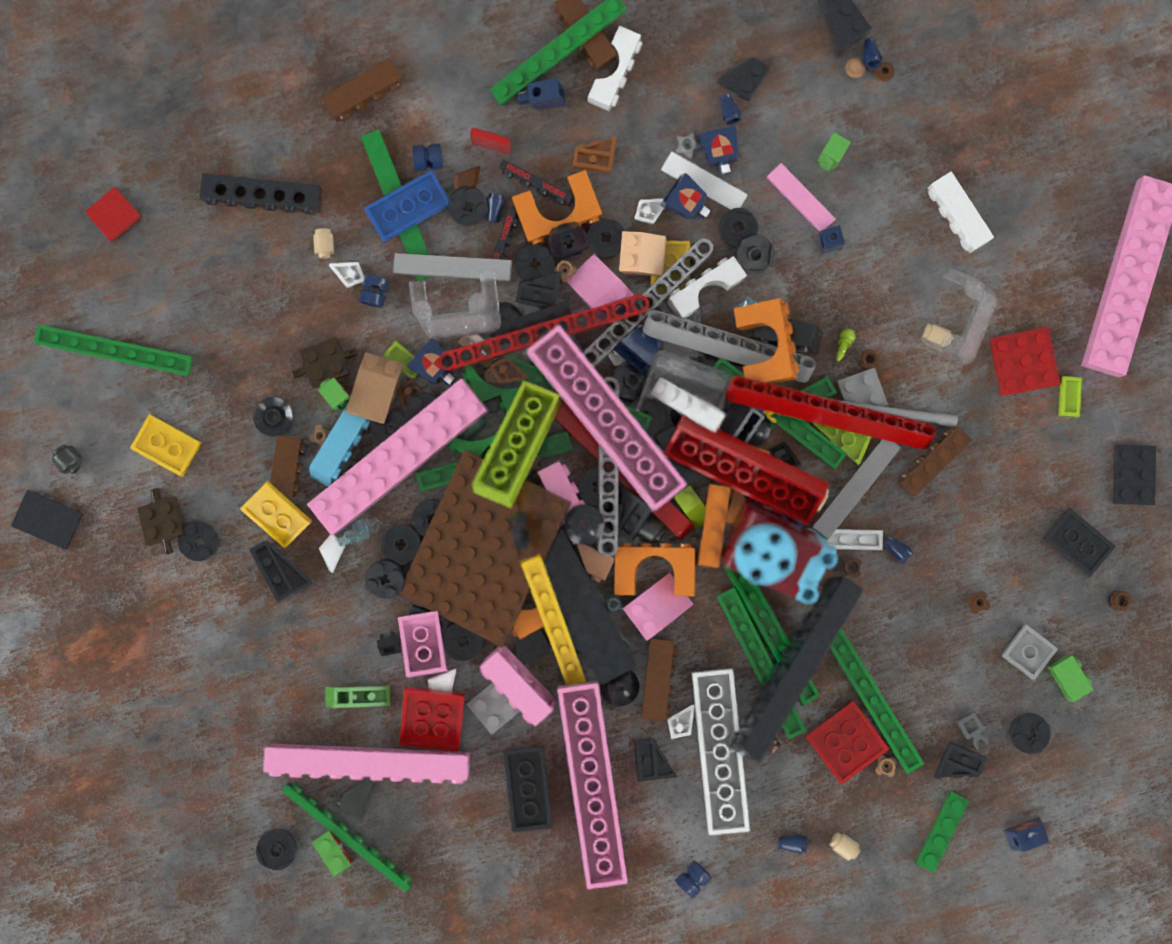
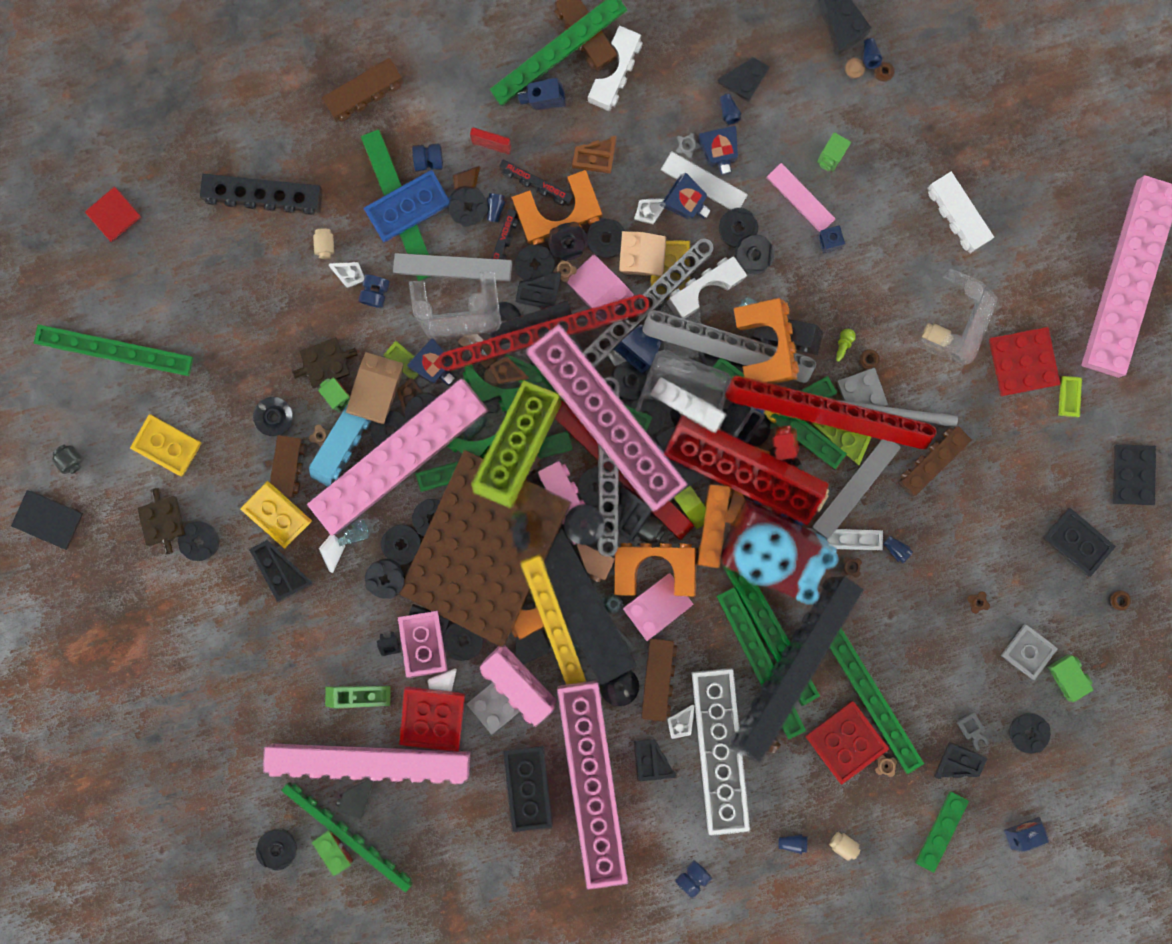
none -> red brick [773,425,799,460]

